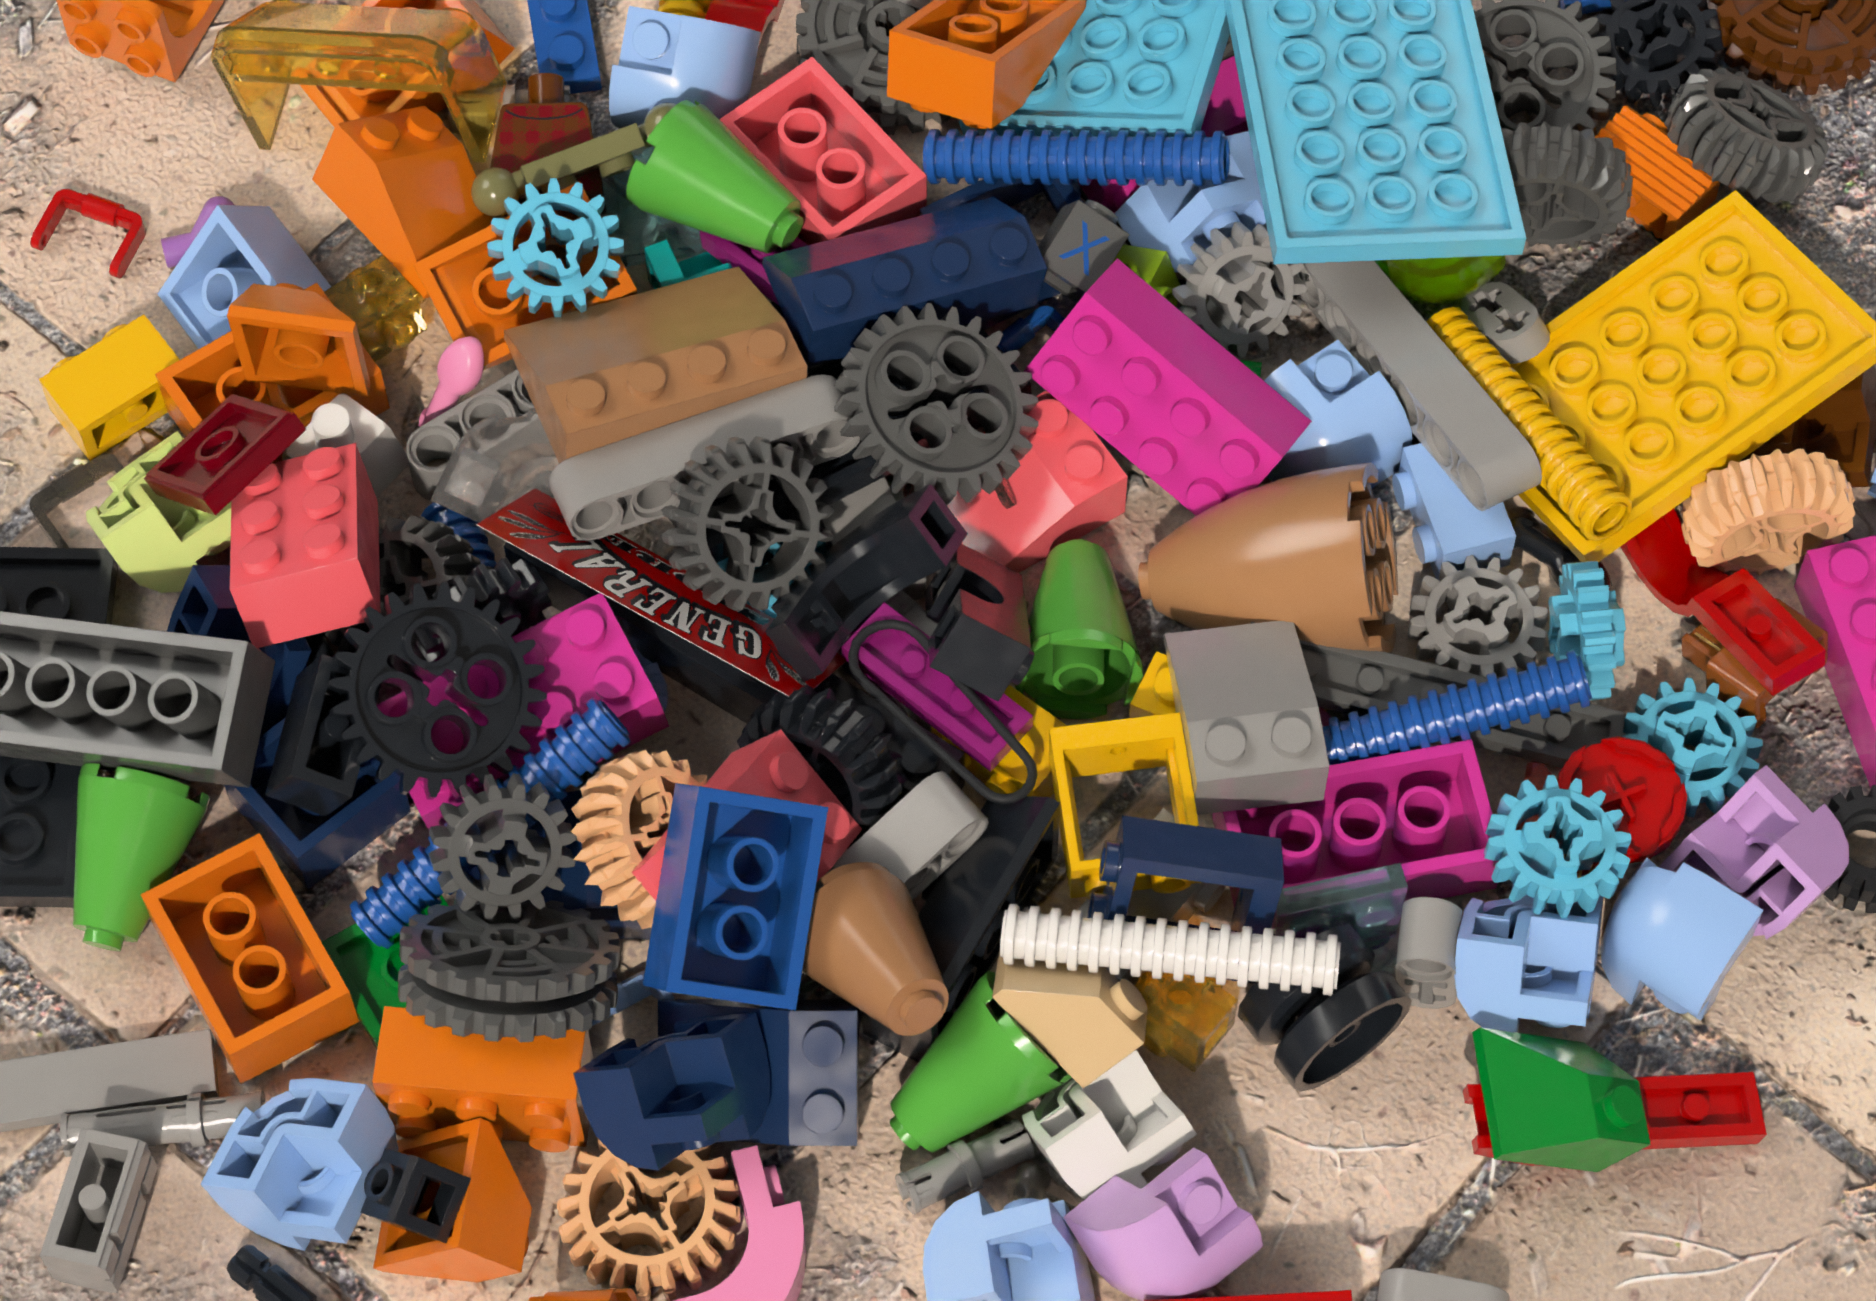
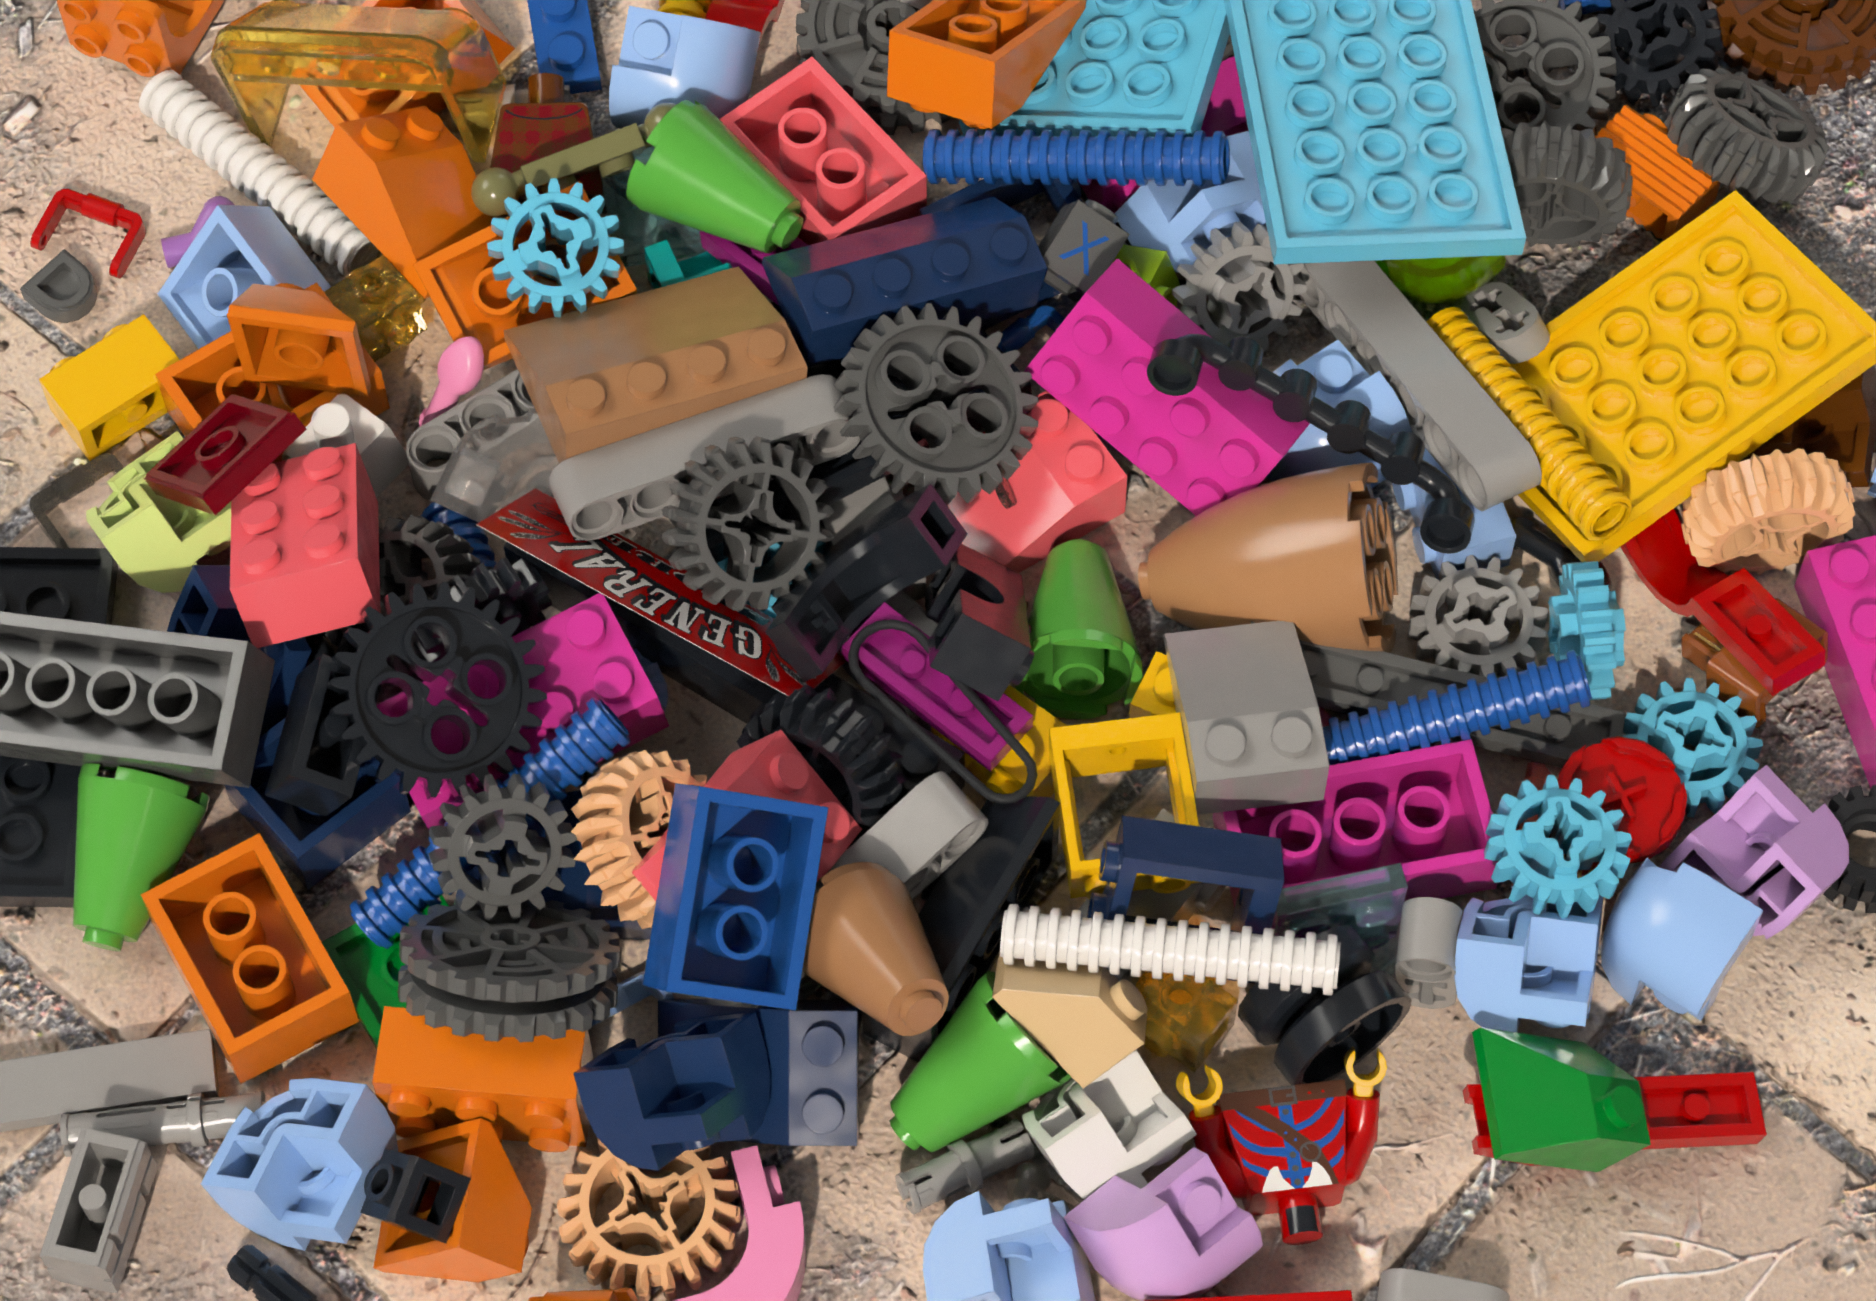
none -> dark grey tile [20,249,97,323]
none -> white piece [139,70,379,278]
none -> black bar [1147,334,1475,554]
none -> torso [1176,1047,1387,1245]

